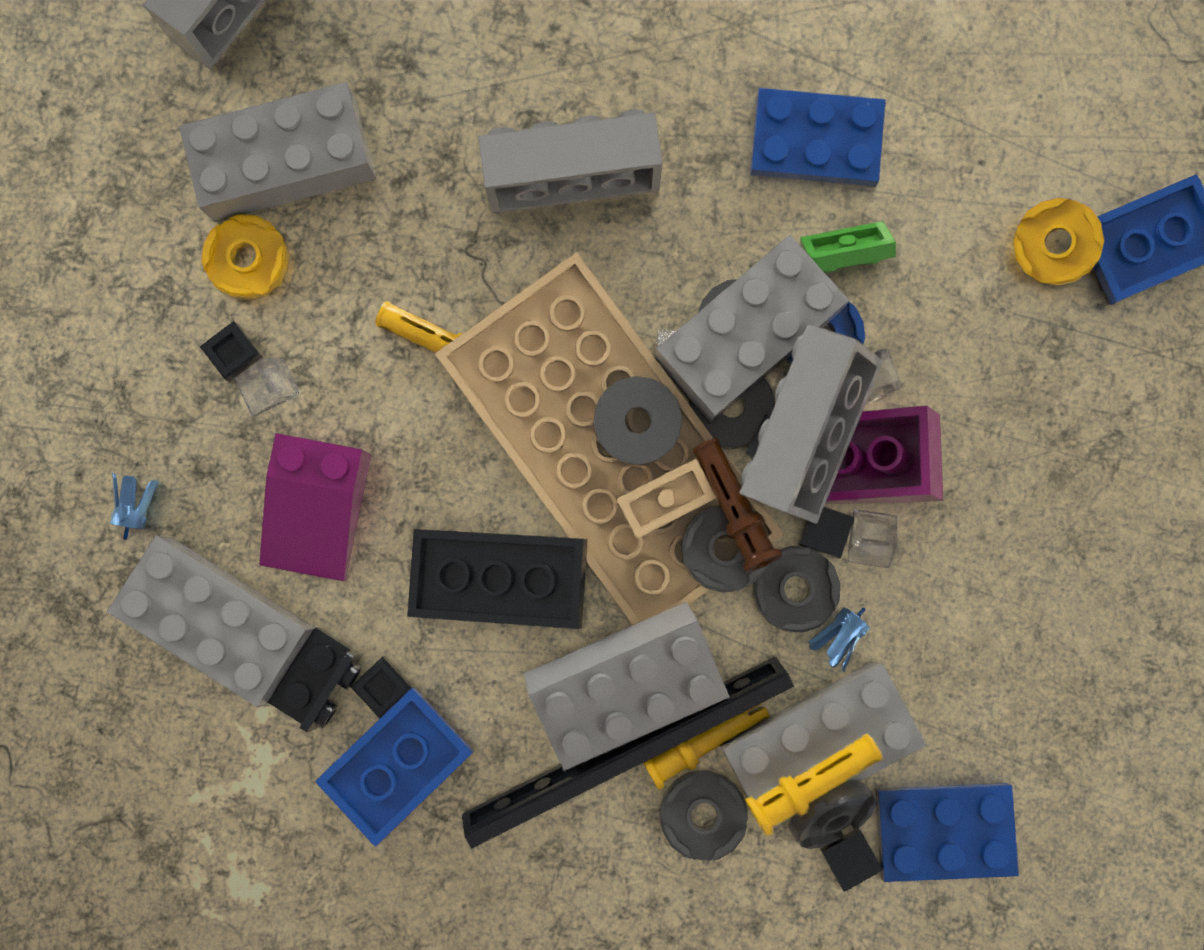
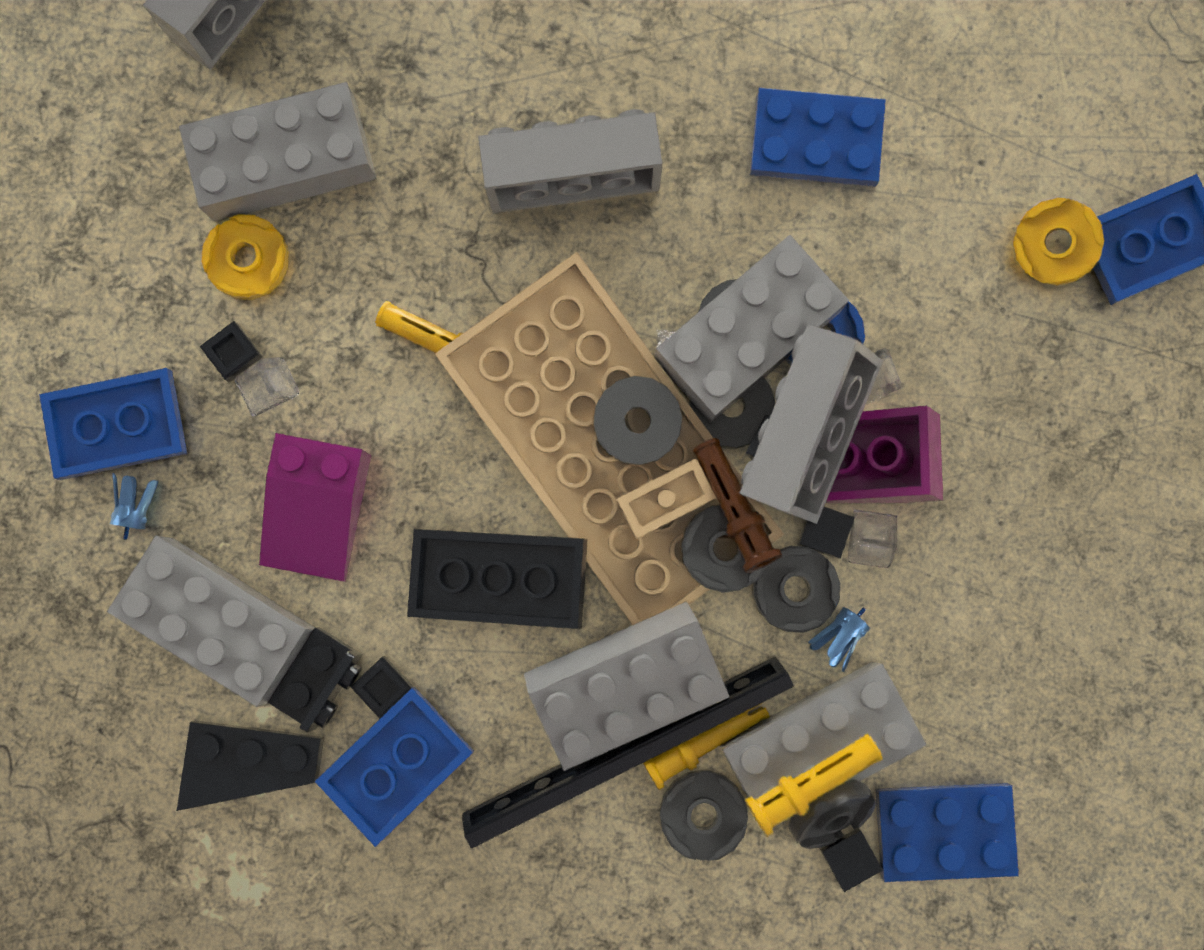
bright green plate [800,221,896,273] -> none
none -> blue plate [39,368,187,480]
none -> black wing [177,720,324,811]

